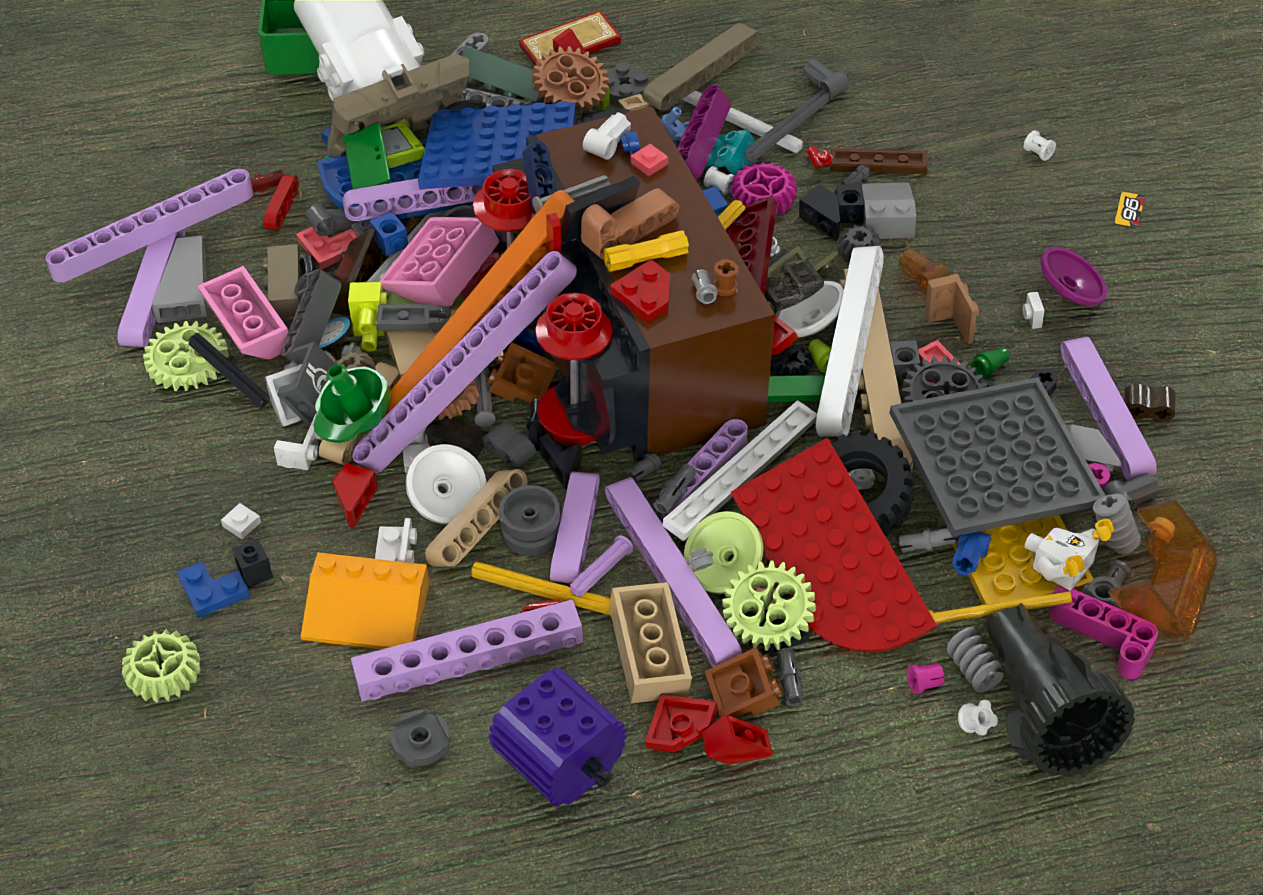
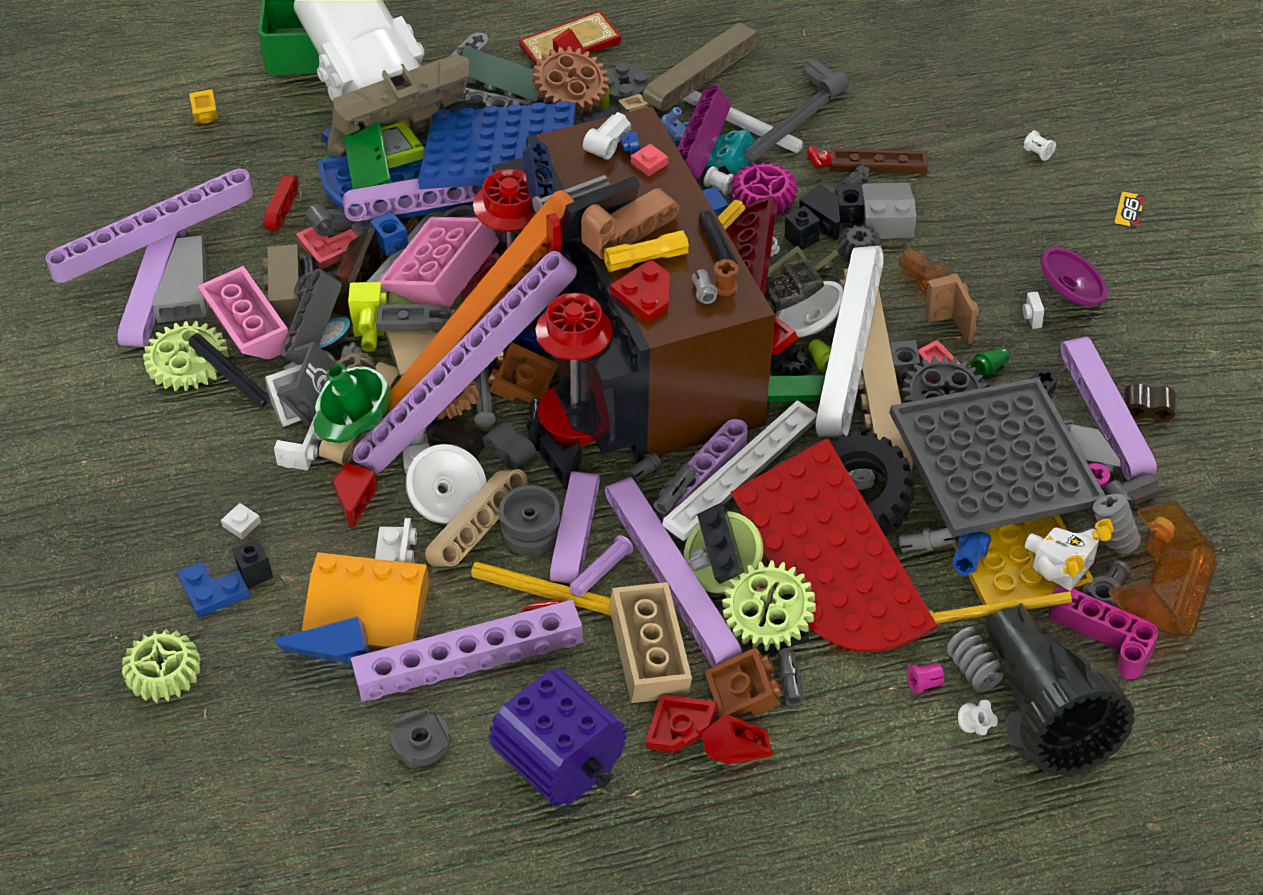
clear red pin [250,170,284,193] -> none
none -> yellow bracket [189,89,218,124]
none -> blue slope [275,617,370,665]
none -> black plate [697,502,745,584]
none -> black axle [698,210,738,264]
none -> black brick [784,206,820,250]

